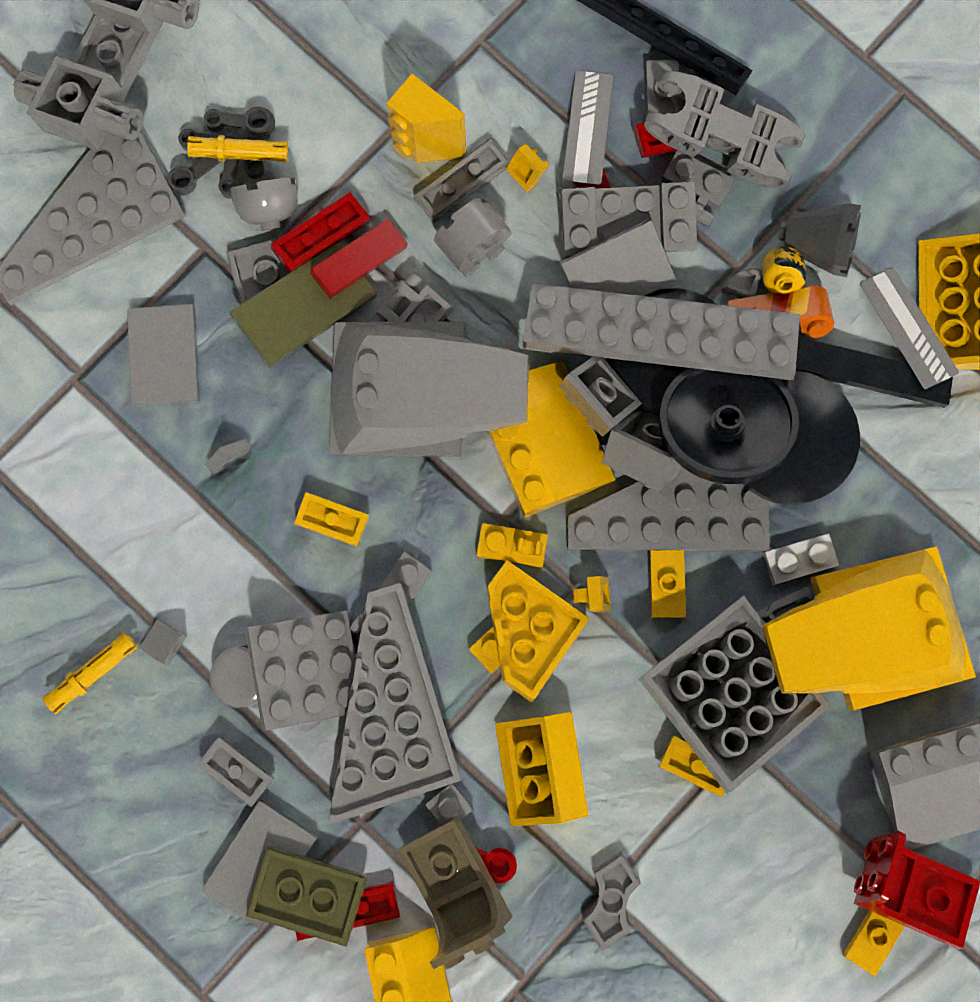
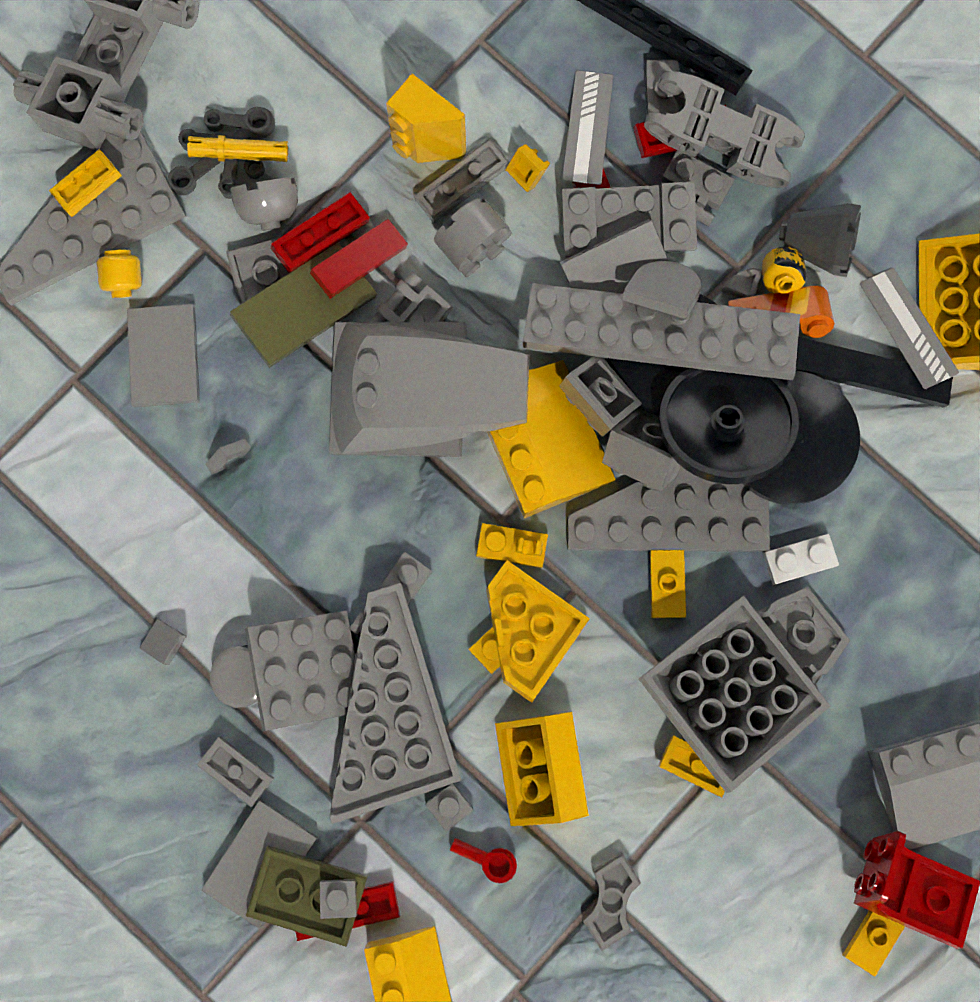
yellow pin [42,631,138,714] -> none
yellow plate [294,492,370,547] -> none
dark tan bracket [398,816,513,969] -> none
yellow tile [573,576,612,612] -> none
yellow wedge [762,546,976,711] -> none
none -> yellow plate [49,149,122,217]
none -> yellow head [97,250,142,298]
none -> light grey plate [320,879,357,919]
none -> light grey tile [623,261,701,319]

